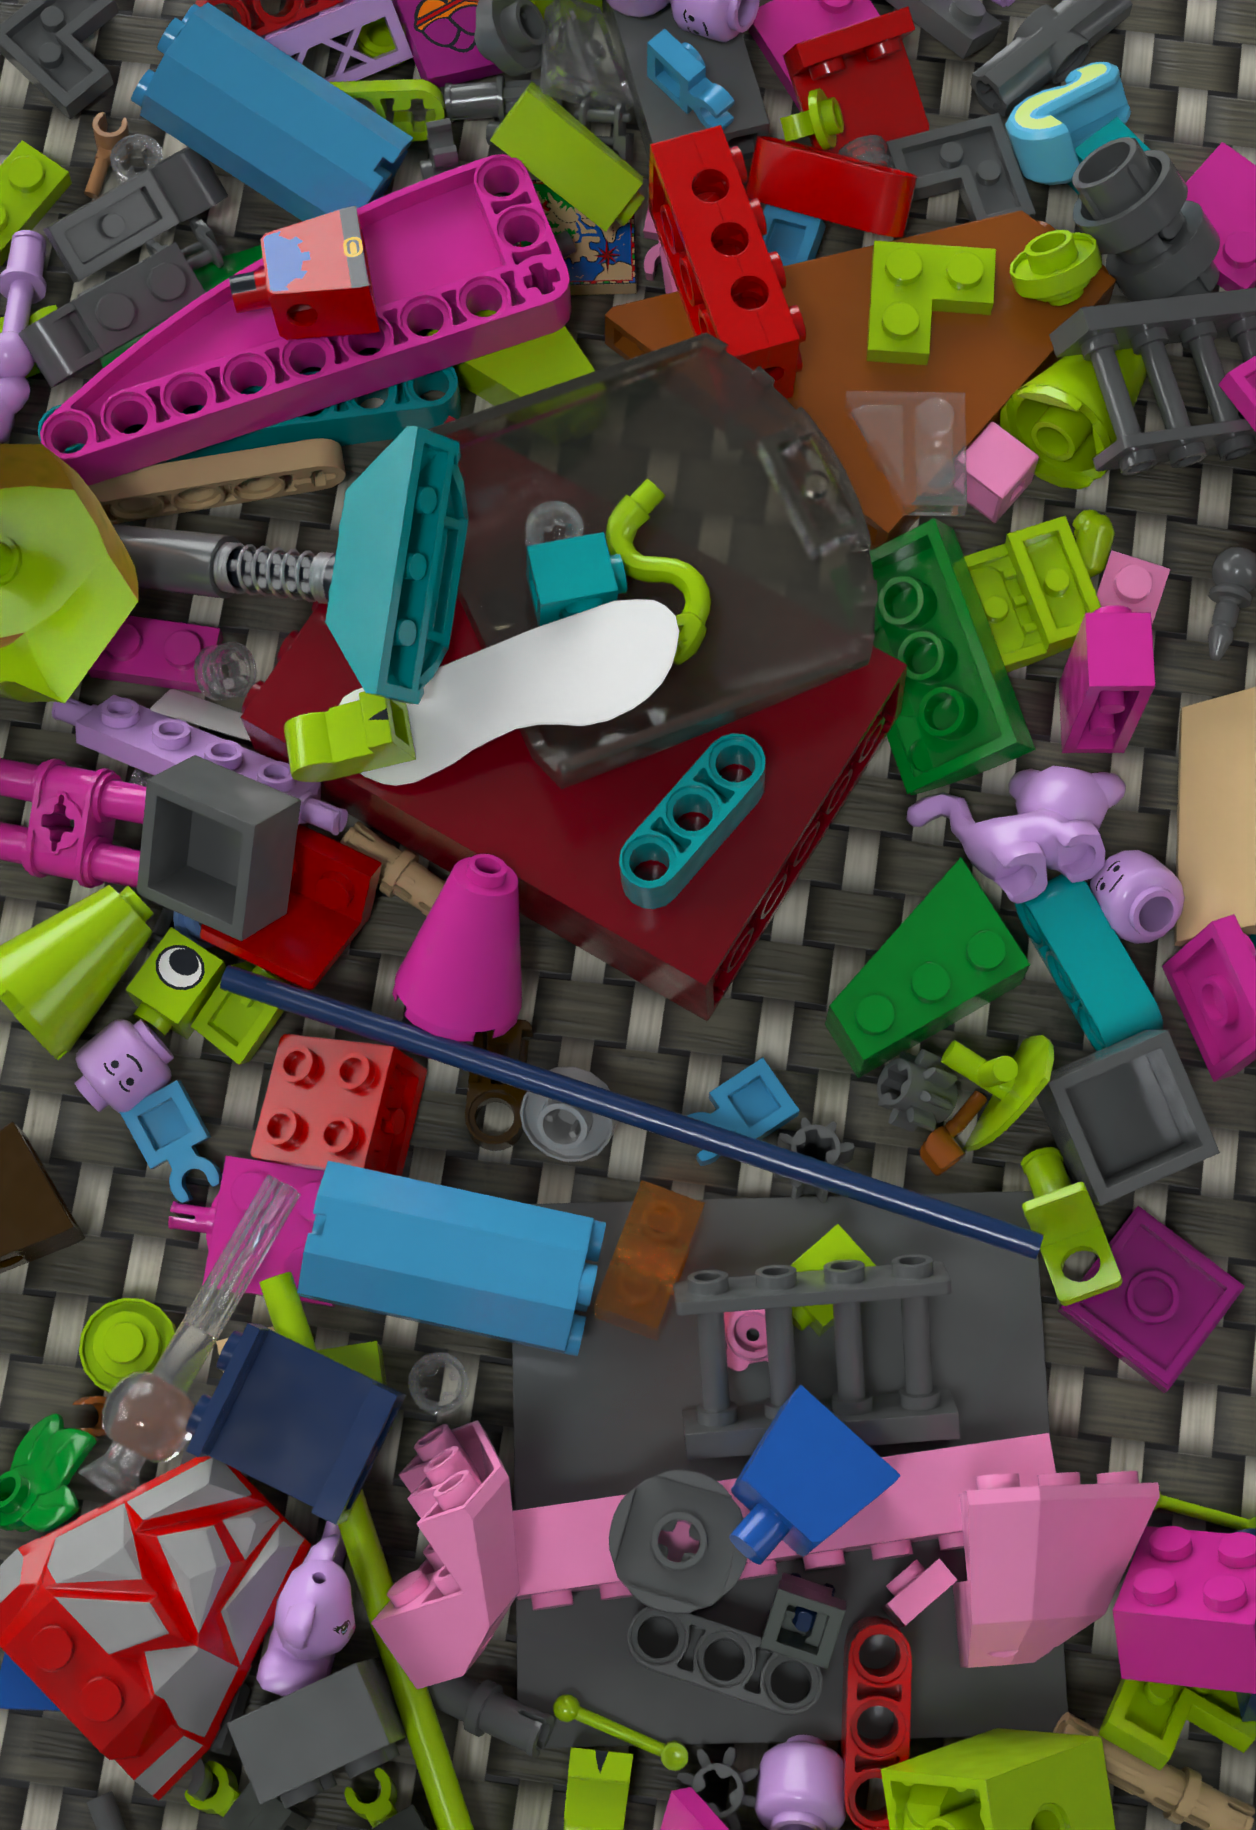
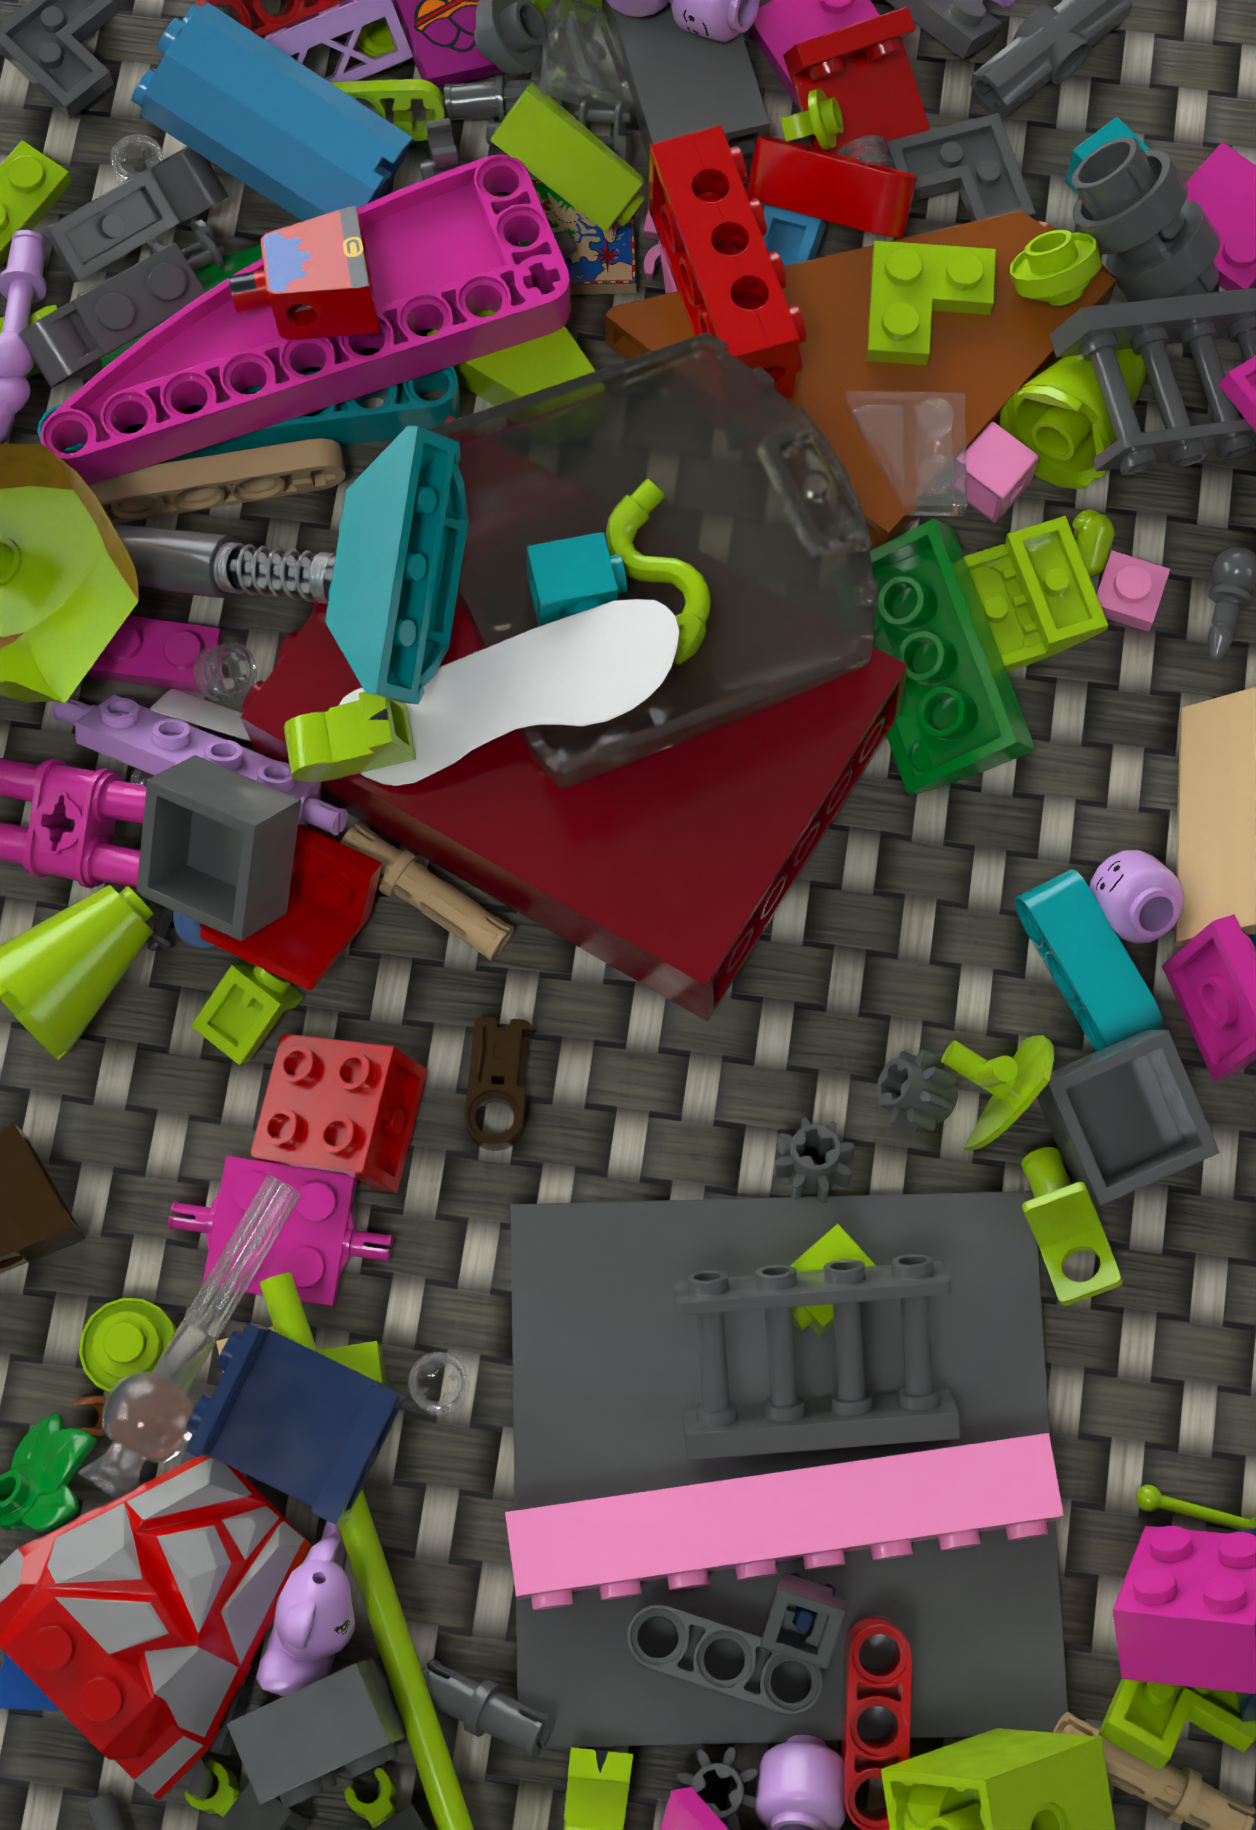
lavender head [75,1019,174,1113] -> none
medium nougat hand [84,112,131,199] -> none
dark azure plate [120,1080,222,1203] -> none
lime brick [125,927,226,1040] -> none
dark blue piece [220,965,1044,1260] -> none
dark azure brick [297,1161,606,1356] -> none
bright pink brick [371,1420,520,1689] -> none
dark pink cone [392,854,522,1042] -> none
light grey plate [520,1067,617,1162] -> none
clear bush [525,501,584,547] -> none
lime hinge [553,1694,688,1771] -> none
clear orange brick [594,1180,705,1341] -> none
dark grey plate [609,1470,747,1614] -> none
teal beam [619,733,765,909] -> none
dark azure plate [647,29,735,130] -> none
dark azure plate [688,1058,800,1166] -> none
bright pink plate [724,1309,768,1372] -> none
blue torso [729,1385,901,1565] -> none
green wedge [825,857,1030,1078] -> none
bright pink plate [882,1558,957,1629] -> none
lavender animal [906,766,1126,904] -> none
dark orange hand [919,1091,987,1176] -> none
bright pink brick [953,1471,1160,1668] -> none
medium azure animal [1005,62,1131,185] -> none
magenta tile [1058,1206,1245,1393] -> none
dark pink brick [1059,605,1155,753] -> none

